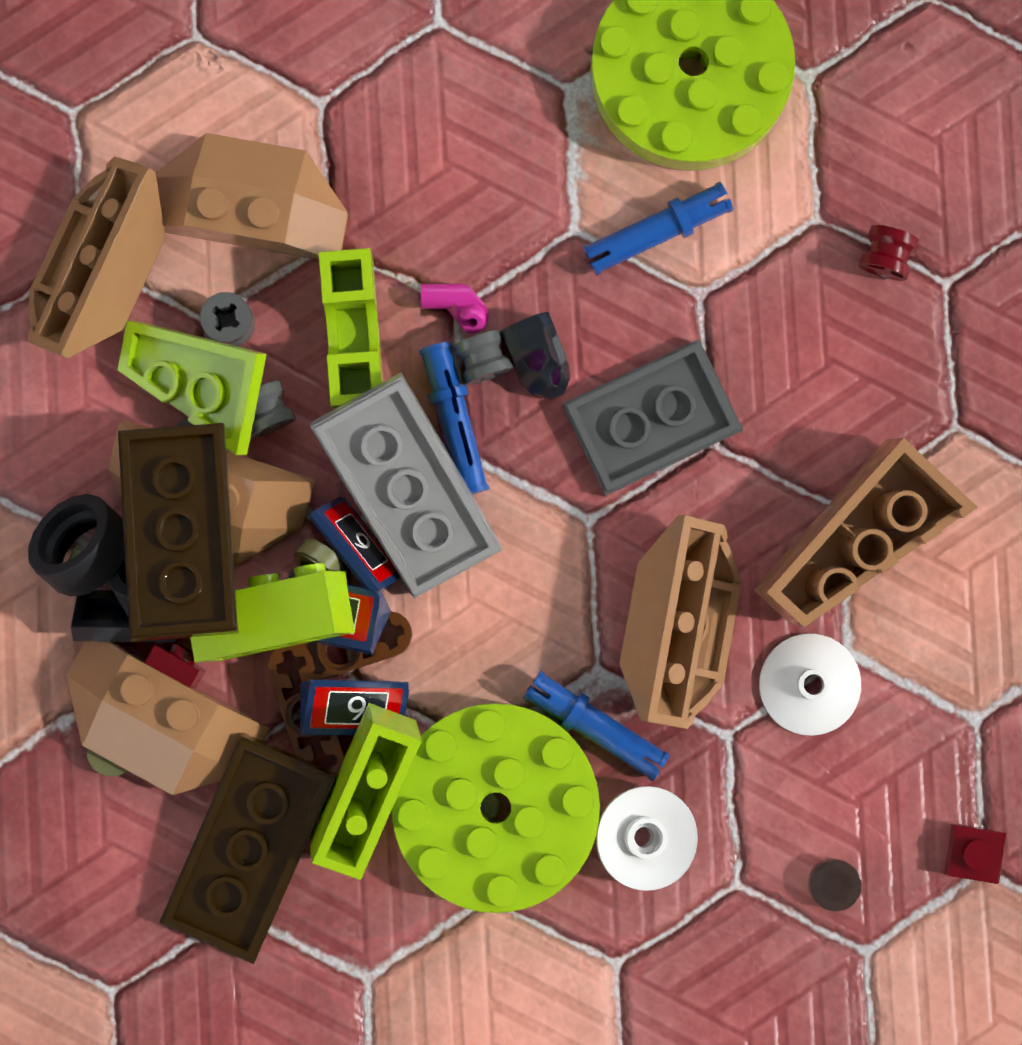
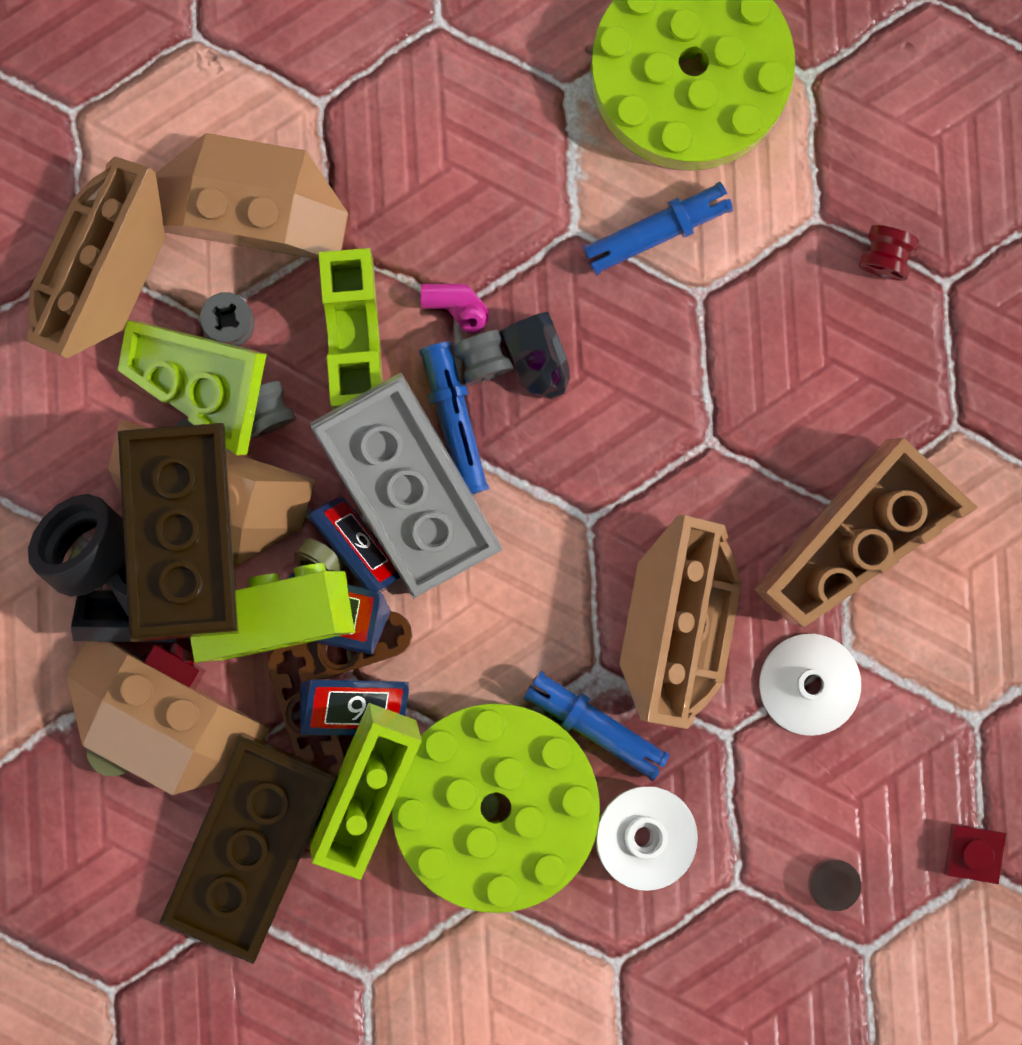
dark grey tile [562,339,743,497] -> none

